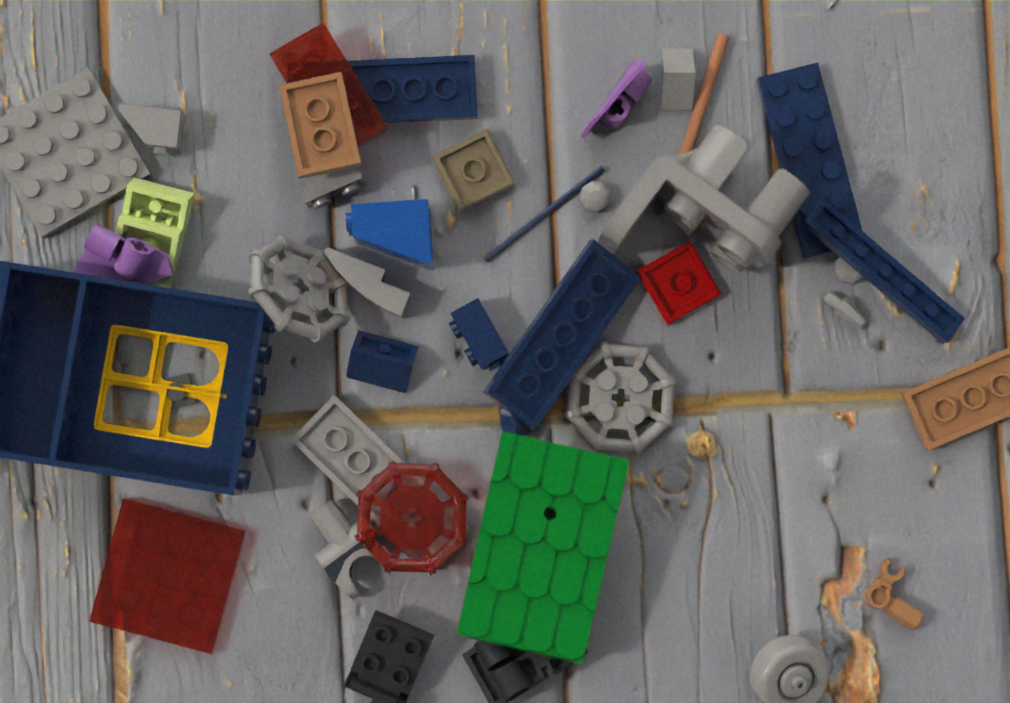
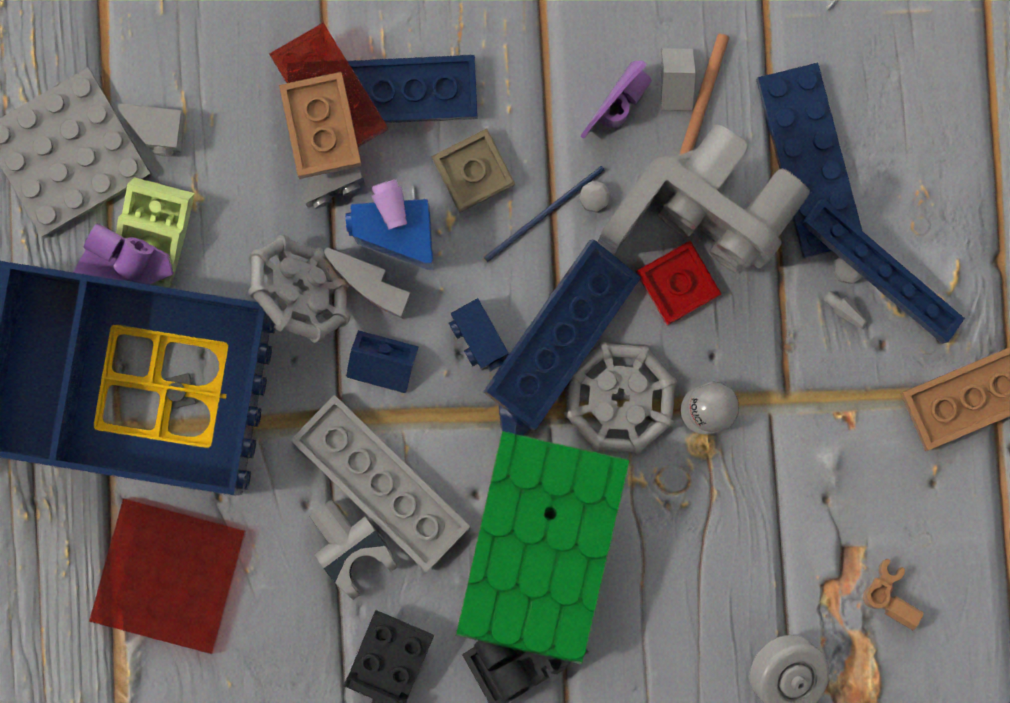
clear red plate [354,460,469,575] -> none
none -> lavender cone [371,179,407,229]
none -> light grey helmet [681,381,739,434]

